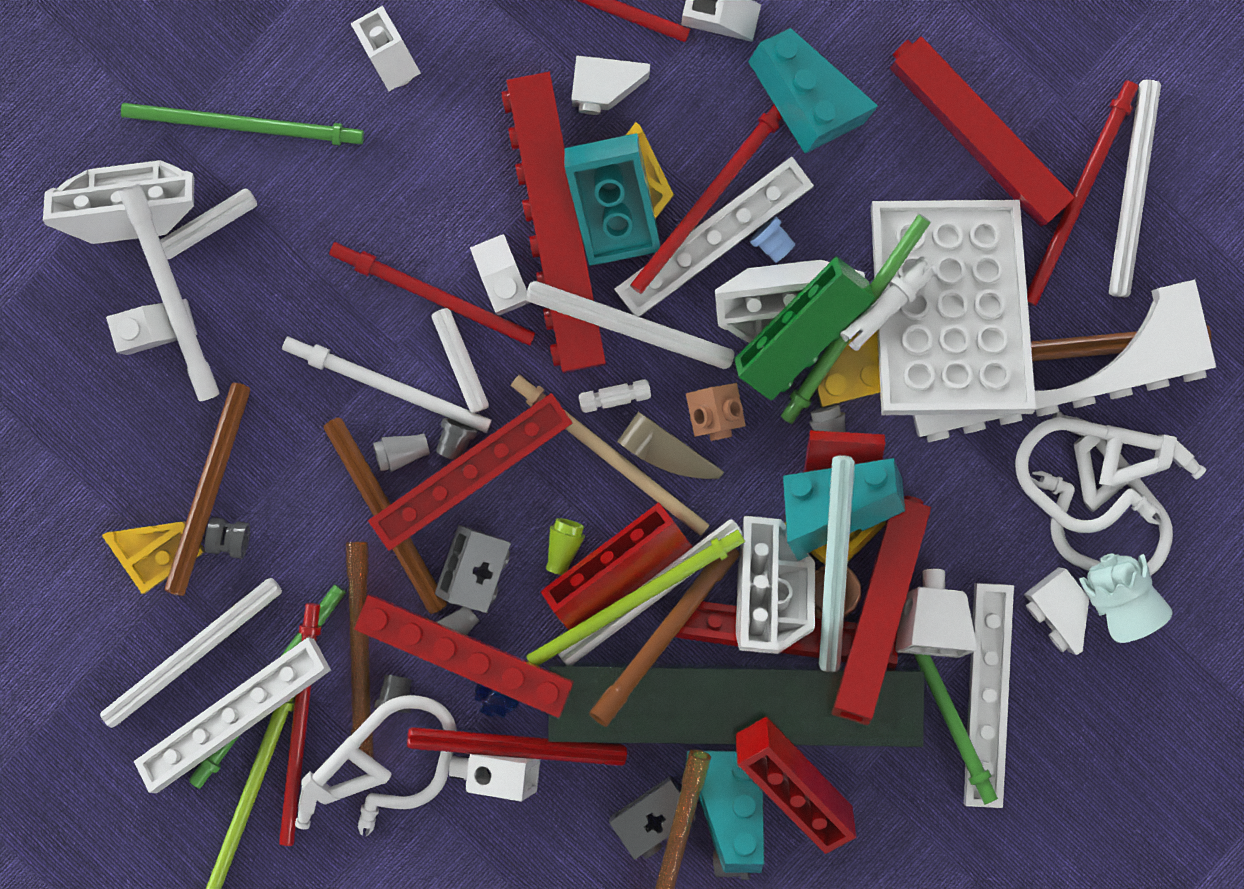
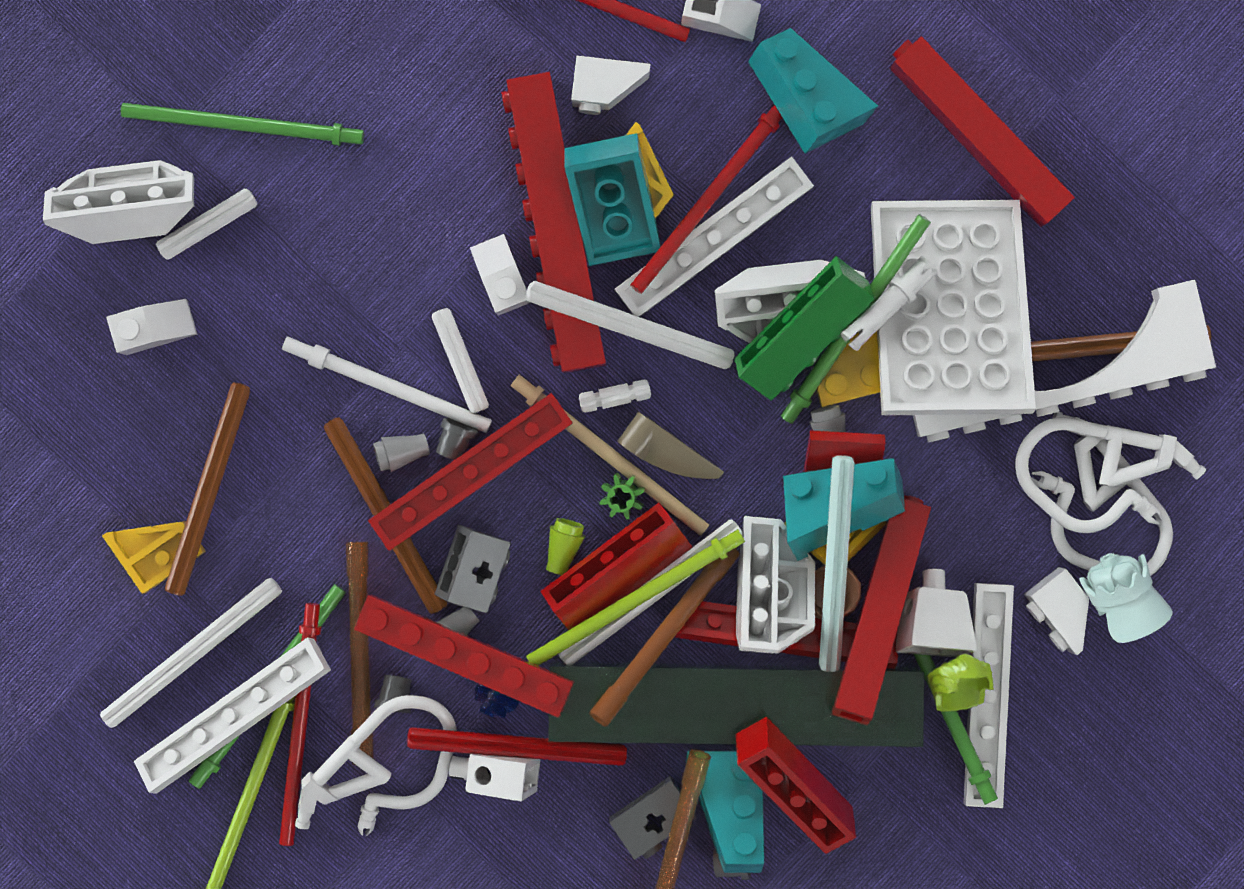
white piece [119,184,220,401] -> none
dark grey wheel [205,517,250,559] -> none
red bar [329,242,536,346] -> none
white slope [351,6,421,91] -> none
nougat brick [686,383,746,441] -> none
light blue piece [749,216,795,263] -> none
red bar [1027,81,1139,307] -> none
white axle [1109,80,1161,298] -> none
none -> bright green gear [599,473,645,519]
none -> lime hair [926,654,994,711]

